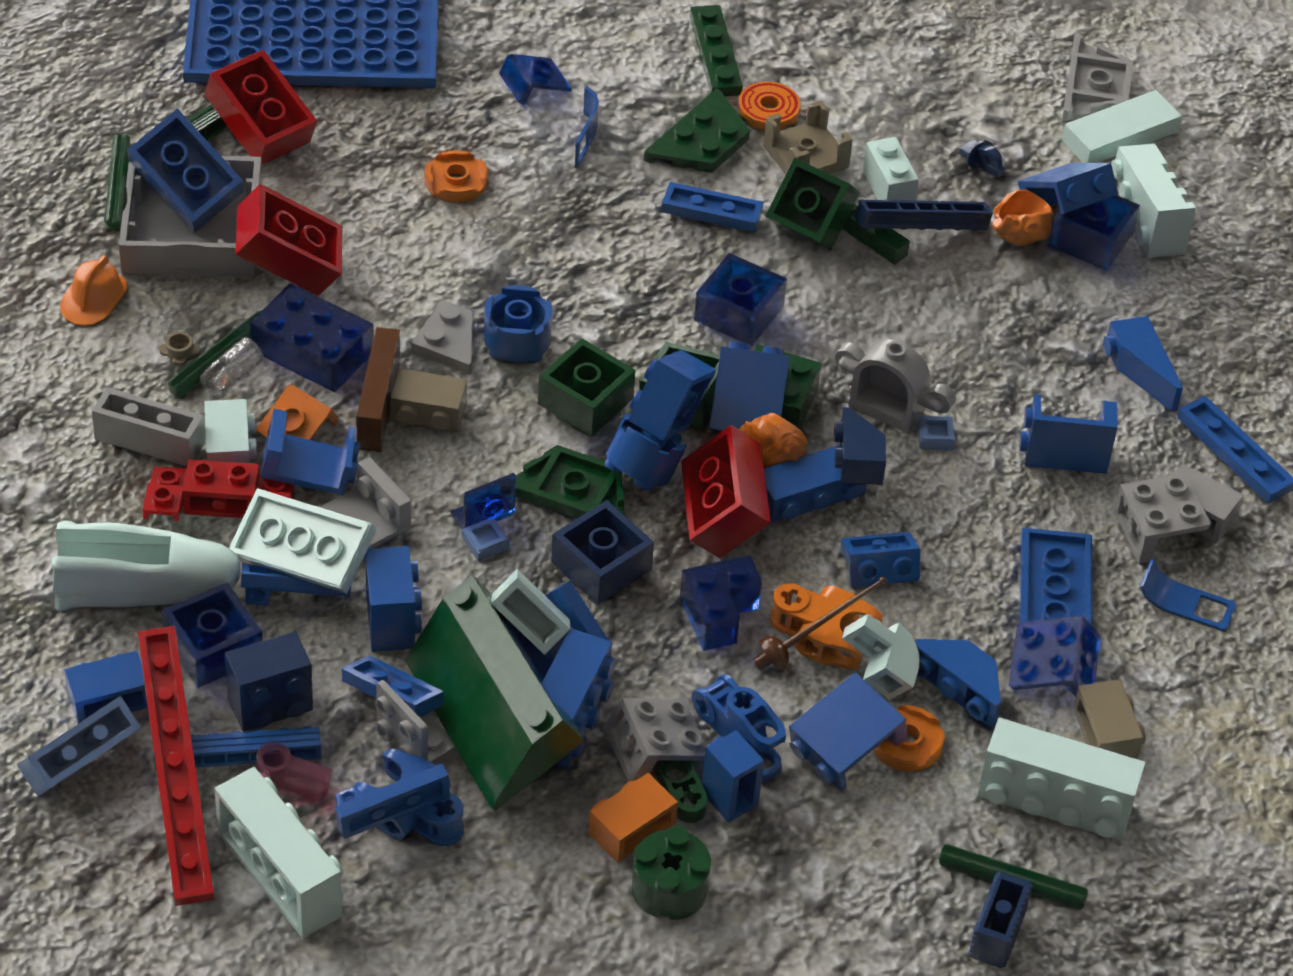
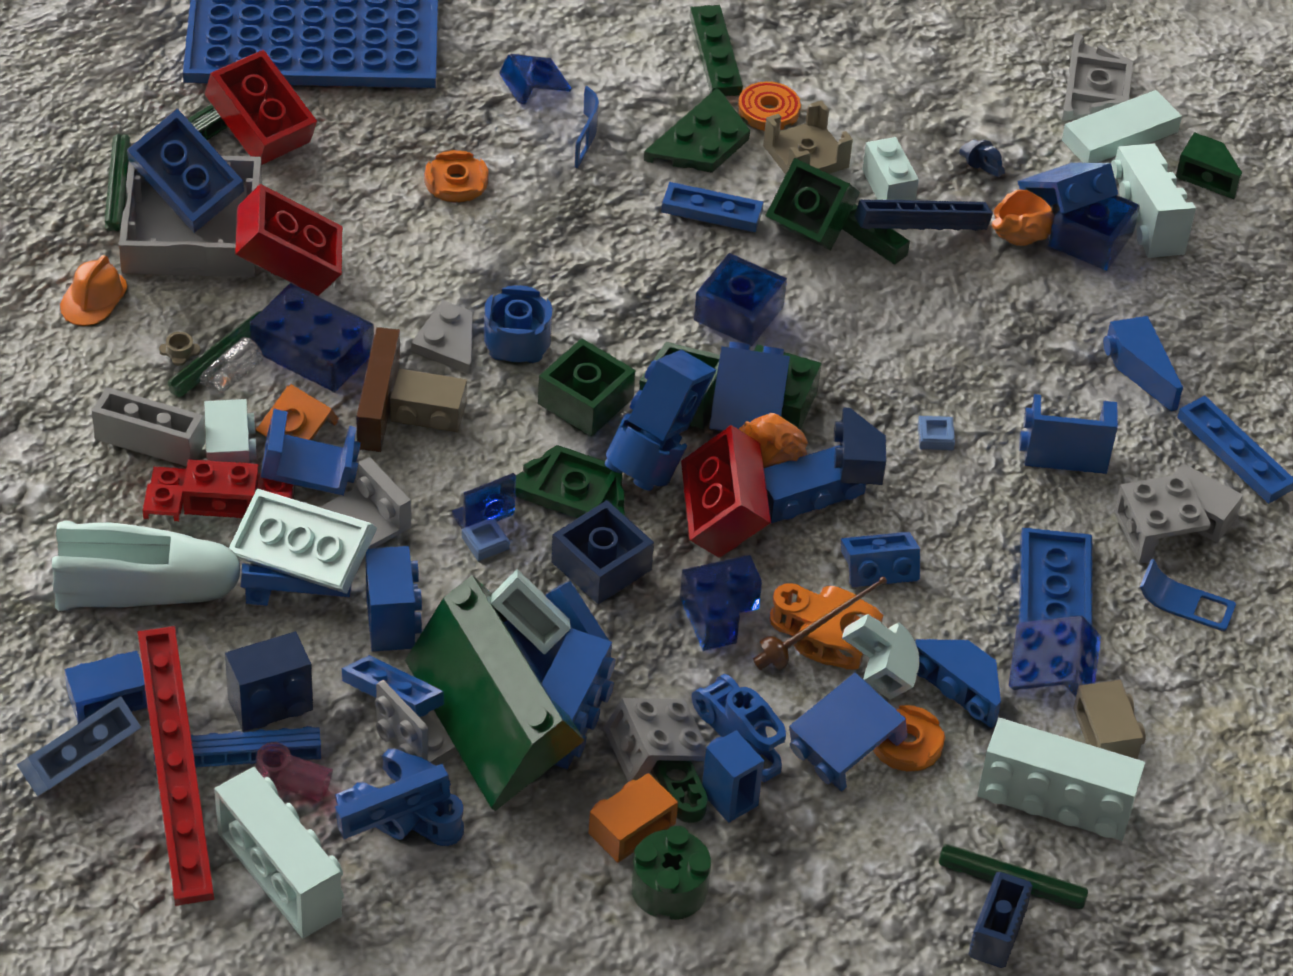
clear blue brick [161,582,263,688] -> none
light grey piece [835,339,956,434] -> none
none -> dark green slope [1176,132,1242,199]

